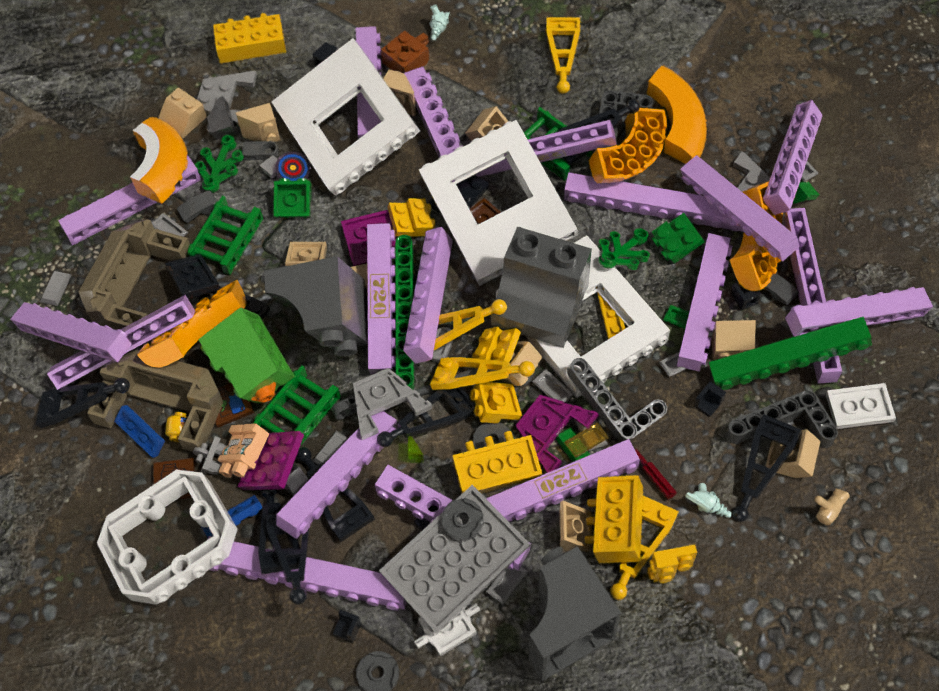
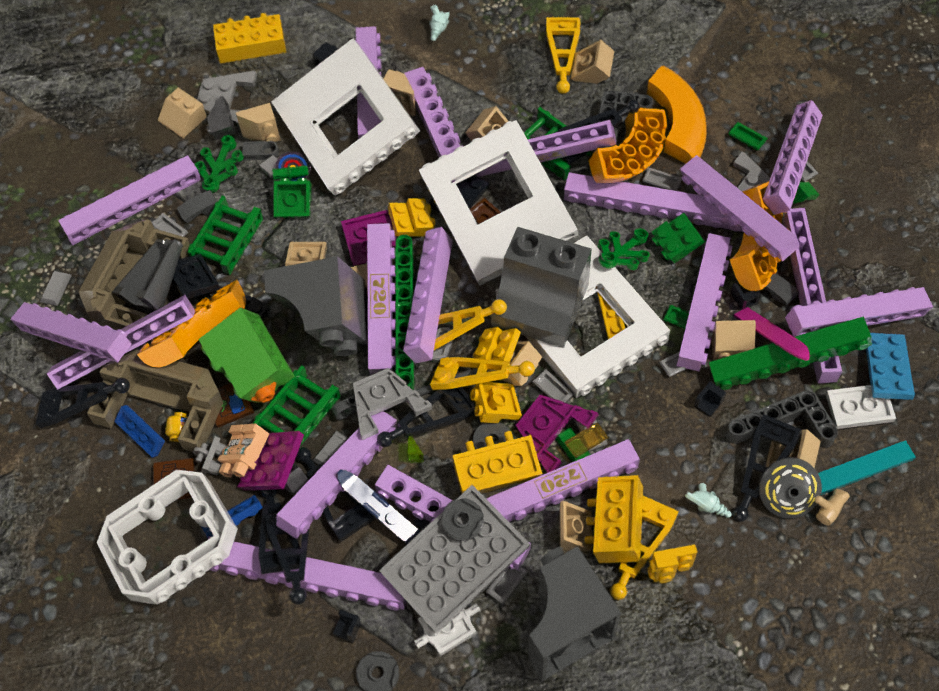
light orange brick [130,117,188,204] -> none
dark orange hinge [381,31,429,74] -> none
dark grey beam [567,358,667,442] -> none
dark red axle [635,449,677,500] -> none
none -> dark grey cone [112,239,183,314]
none -> green axle [272,165,309,180]
none -> piece [337,469,421,544]
none -> tan slope [571,40,614,84]
none -> light grey tile [642,167,682,191]
none -> green tile [728,122,768,151]
none -> dark pink piece [734,307,810,361]
none -> dark grey dish [759,457,822,519]
none -> teal tile [818,440,916,495]
none -> dark azure plate [866,333,915,400]

